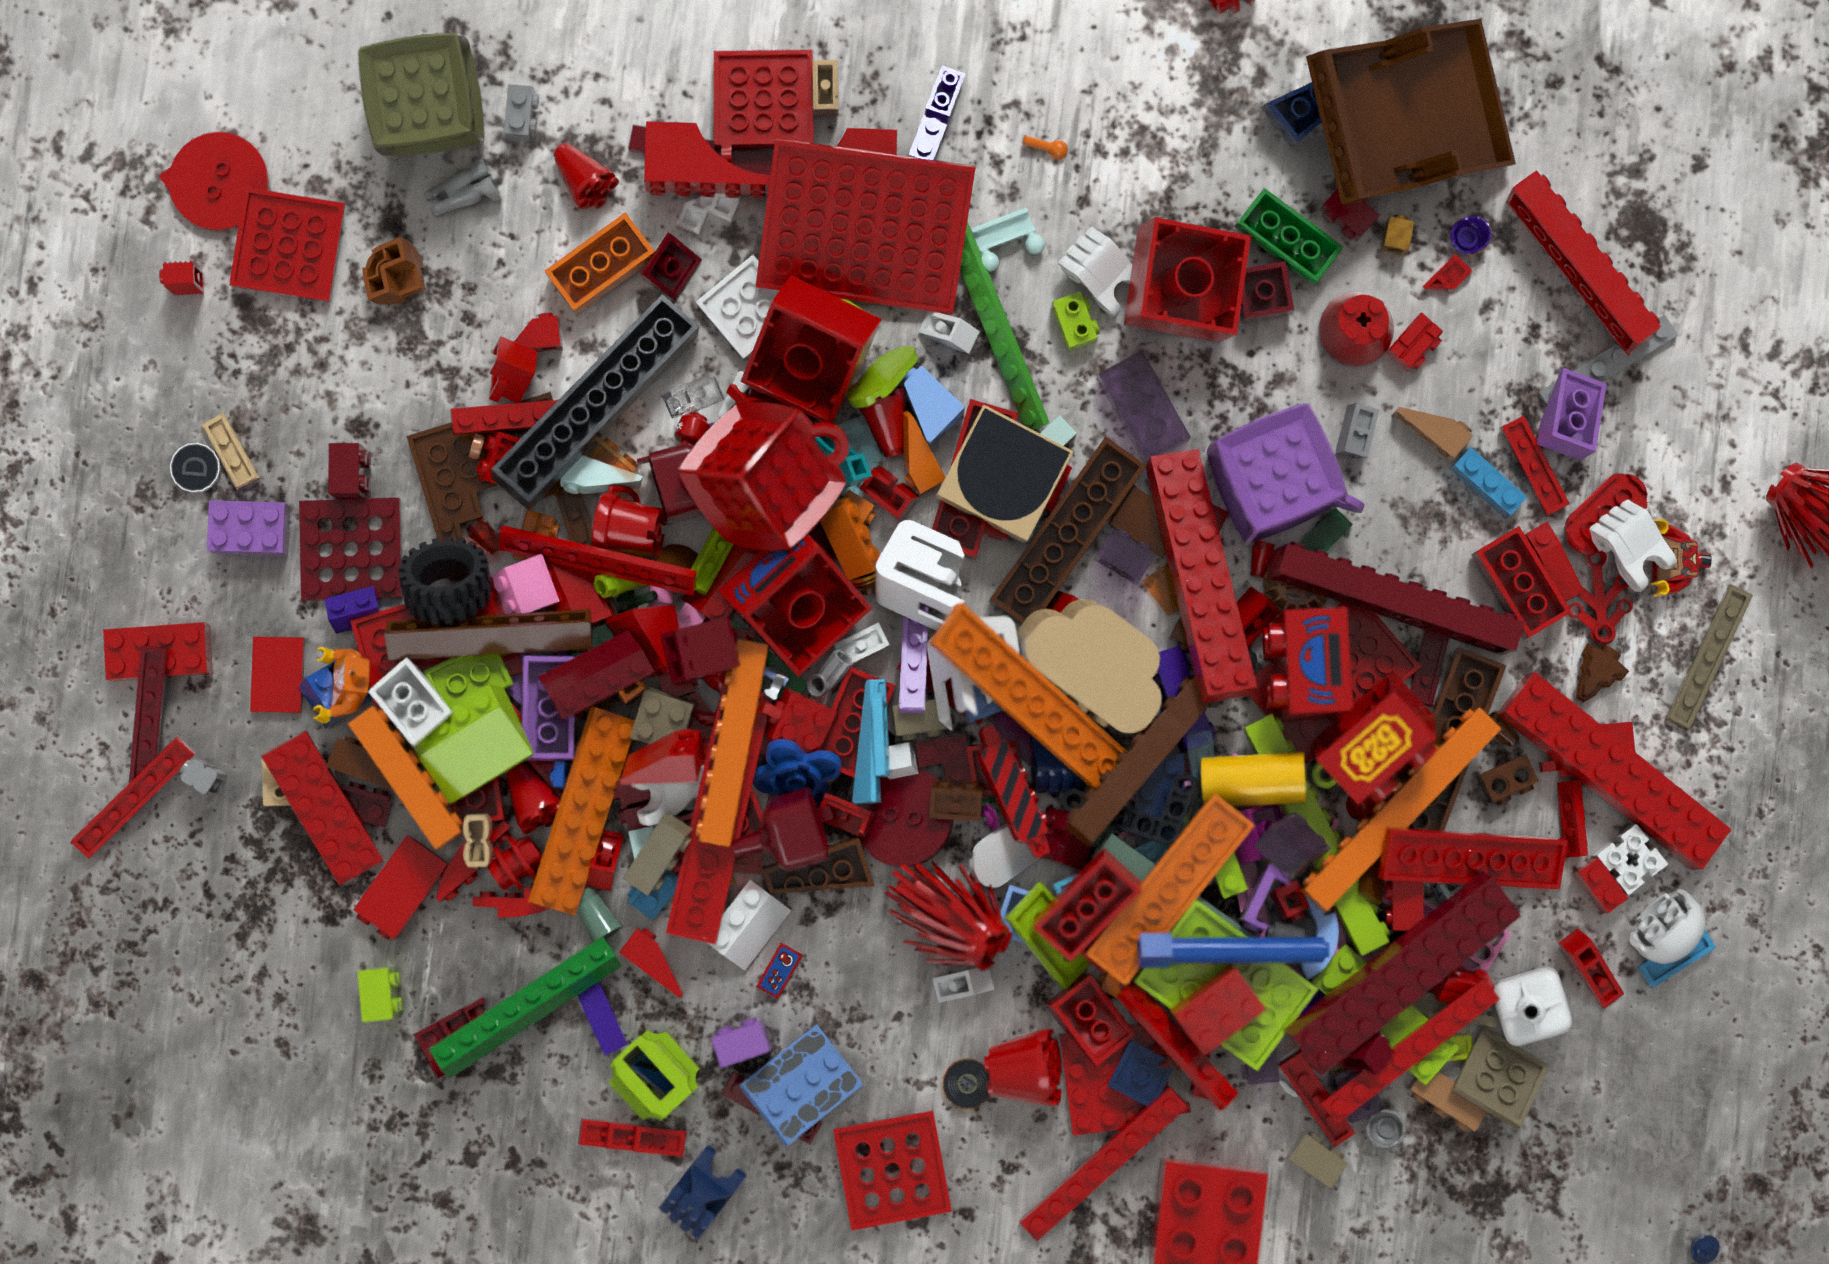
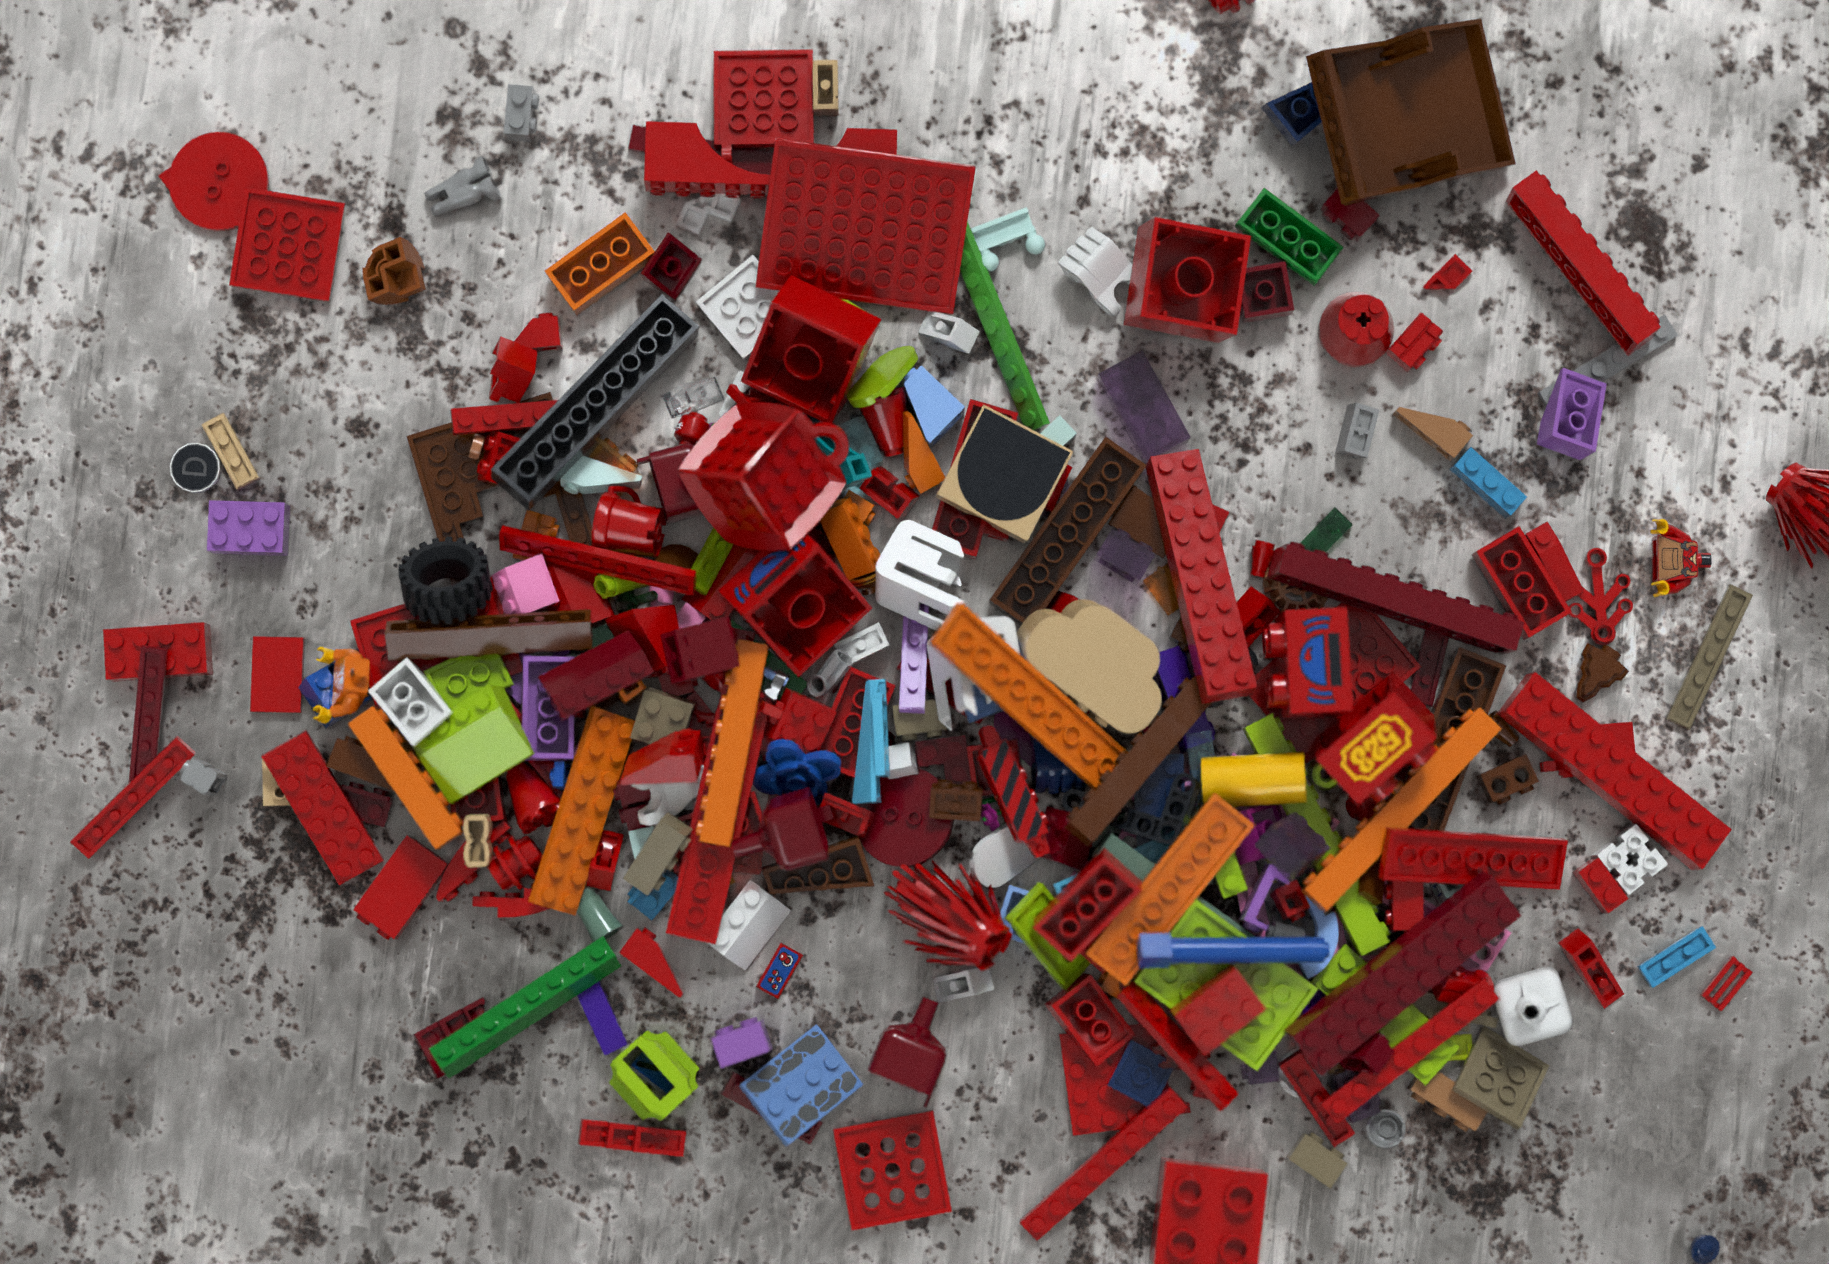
red brick [159,260,204,295] -> none
dark red piece [299,497,403,601] -> none
dark purple brick [325,586,382,634] -> none
dark red brick [328,443,371,499] -> none
lime brick [357,967,404,1022] -> none
olive piece [358,33,485,156] -> none
clear red cone [467,517,499,555] -> none
red cone [553,143,619,209] -> none
dark blue piece [659,1145,746,1239] -> none
slope [909,66,965,160] -> none
black tile [942,1058,990,1109] -> none
red cone [984,1029,1062,1106] -> none
orange bar [1022,135,1068,160] -> none
lime brick [1051,291,1100,352] -> none
medium lavender piece [1207,403,1365,543] -> none
pearl gold brick [1381,215,1414,255] -> none
dark purple hair [1450,216,1492,256] -> none
red plate [1500,416,1570,516] -> none
red plate [1557,780,1588,858] -> none
red tile [1564,473,1648,556] -> none
white piece [1589,500,1677,592] -> none
white cylinder [1630,889,1706,964] -> none
none -> dark red piece [867,996,947,1108]
none -> red tile [1700,956,1753,1011]

